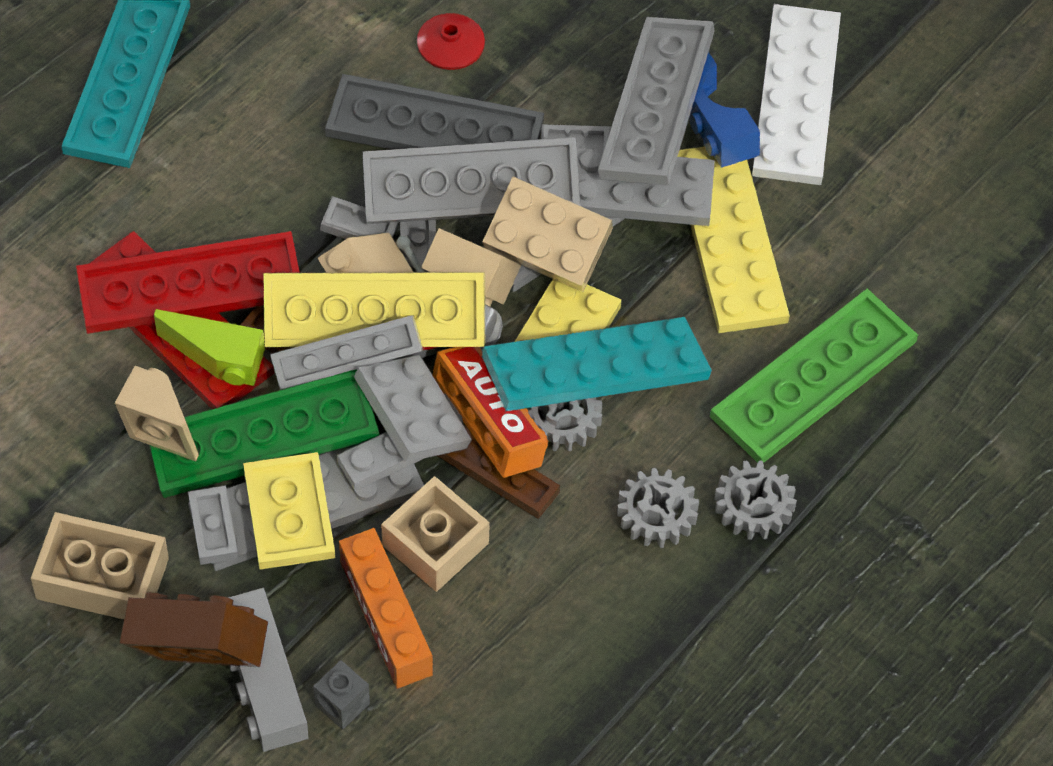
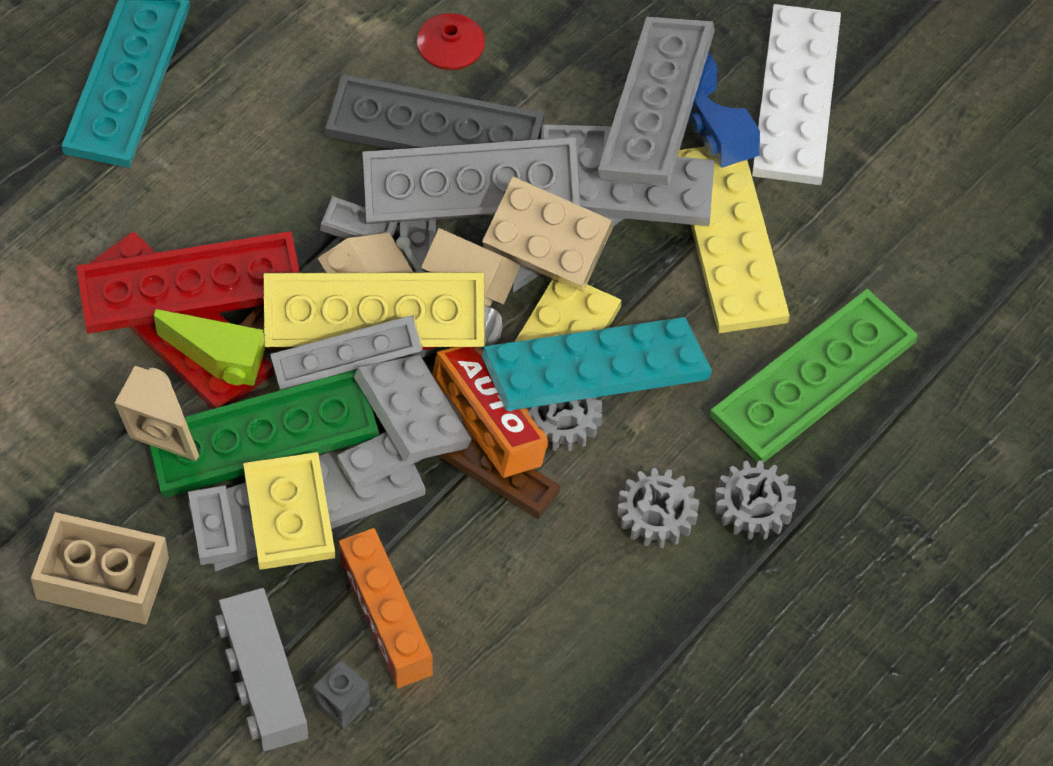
reddish brown brick [120,592,268,667] -> none
tan brick [381,476,489,592] -> none

